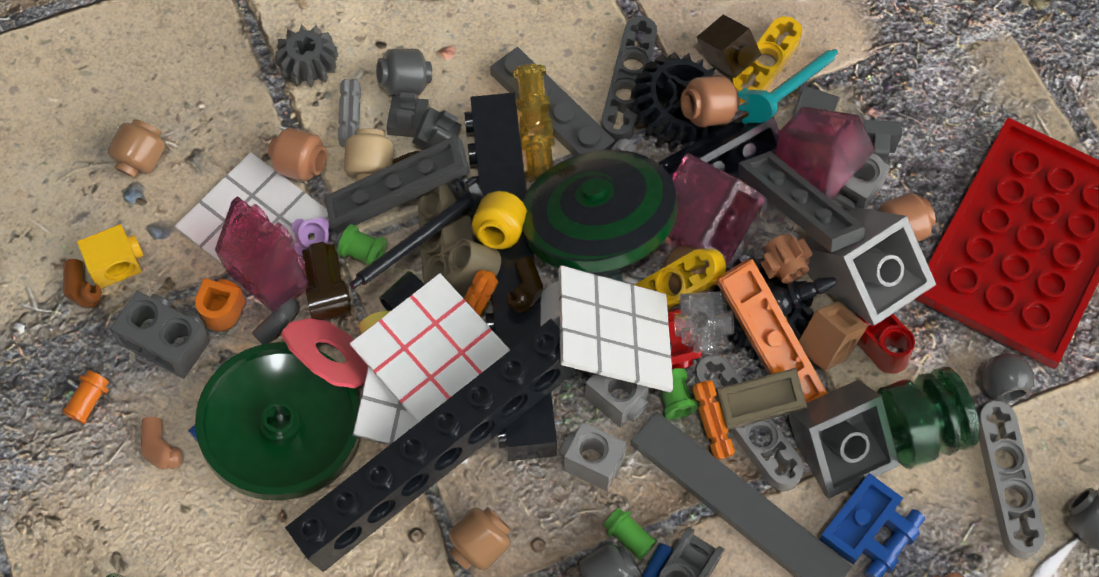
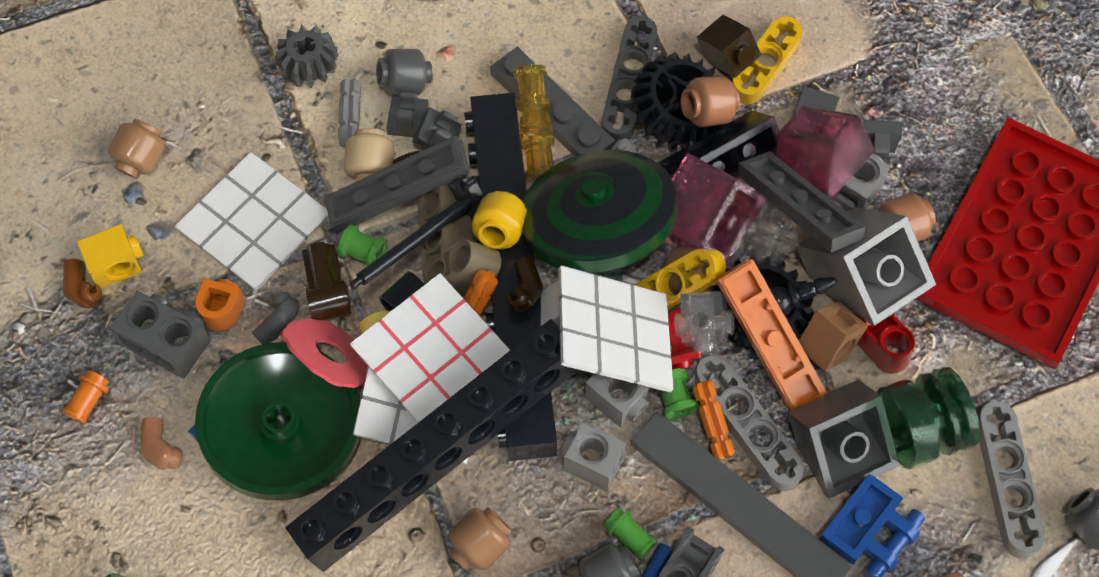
clear pink slope [215,196,309,312] -> none
nougat head [268,128,327,181] -> none
lavender plate [291,217,331,256] -> none
dark tan tile [717,368,808,430] -> none
teal piece [737,49,838,124] -> none
nougat gear [761,234,813,284] -> none
dark grey piece [982,353,1034,402] -> none

